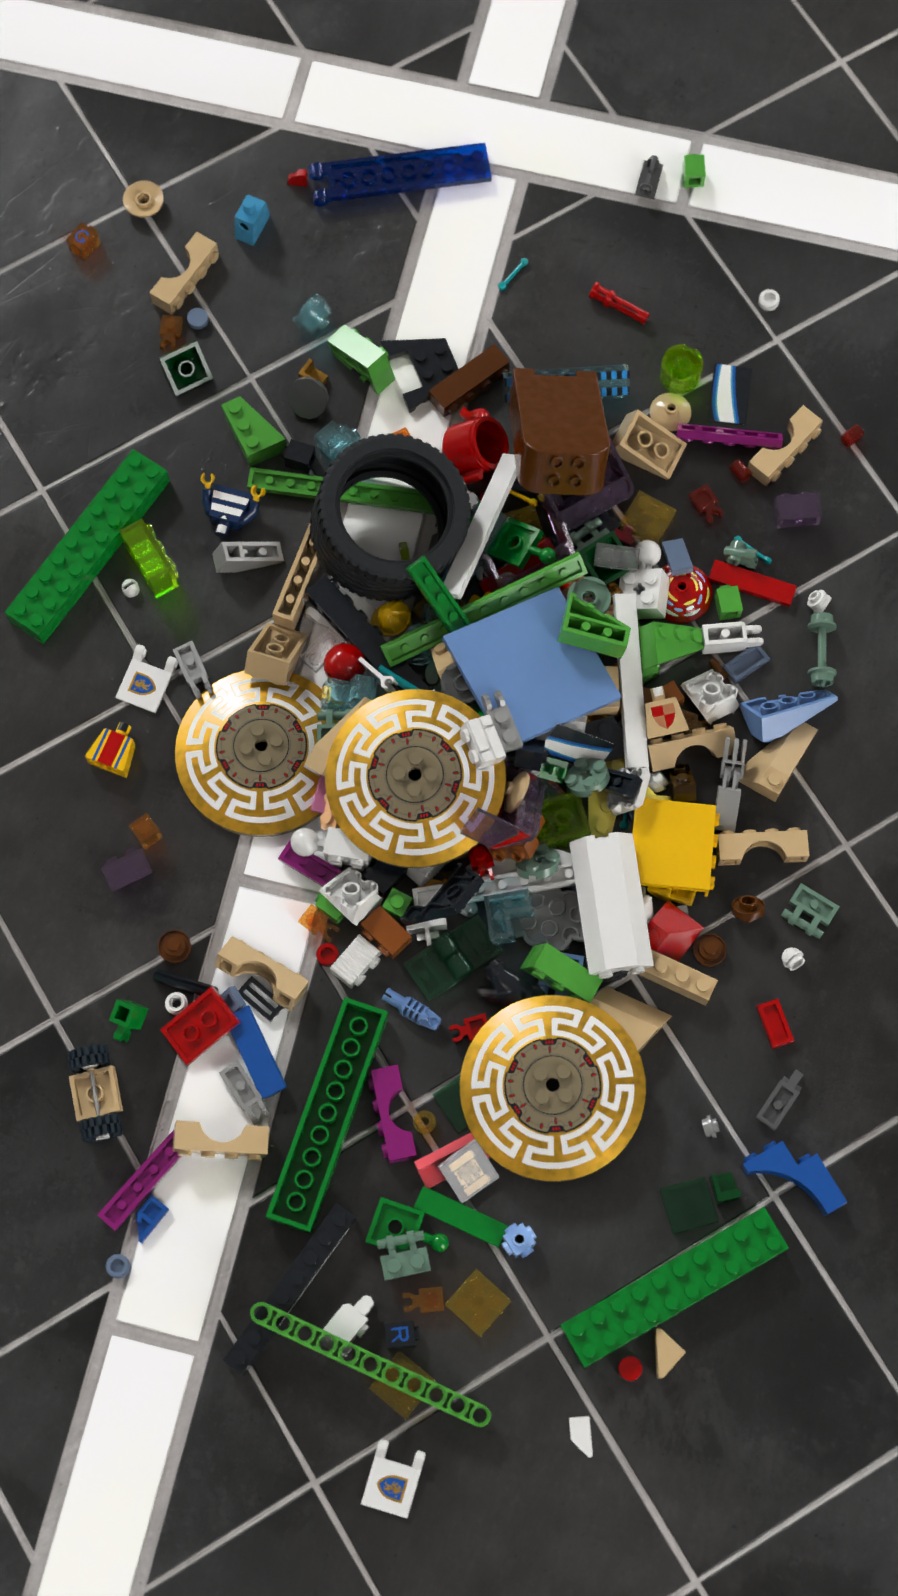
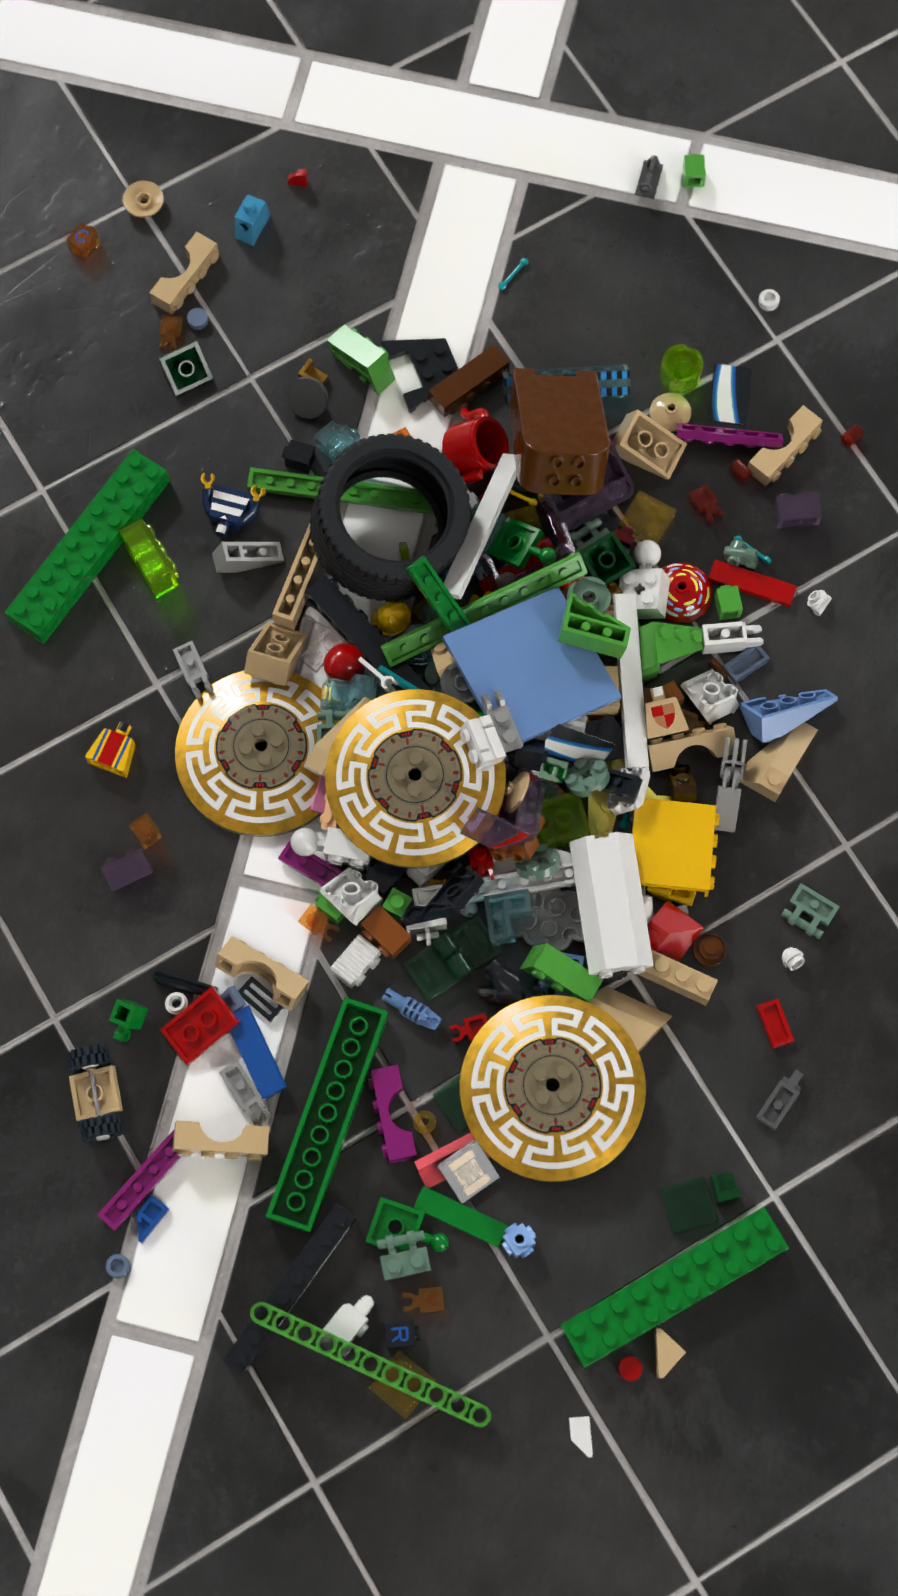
white flag [115,644,178,713] -> none
white hinge [122,579,139,597] -> none
reddish brown plate [158,930,192,964] -> none
bright green wedge [221,396,287,467] -> none
clear light blue cone [292,292,332,335] -> none
clear blue hinge [308,142,492,206] -> none
red tile [316,943,339,967] -> none
white flag [361,1439,426,1518] -> none
clear yellow plate [445,1269,511,1337] -> none
red pin [588,281,650,325] -> none
clear plate [594,543,640,571] -> none
white plate [648,771,669,792] -> none
sand blue tile [662,538,693,576] -> none
light grey plate [702,1115,720,1138] -> none
tan arch [716,827,810,866] -> none
reddish brown plate [731,895,765,923] -> none
blue arch [740,1140,847,1217] -> none
sand green piece [807,612,837,687] -> none

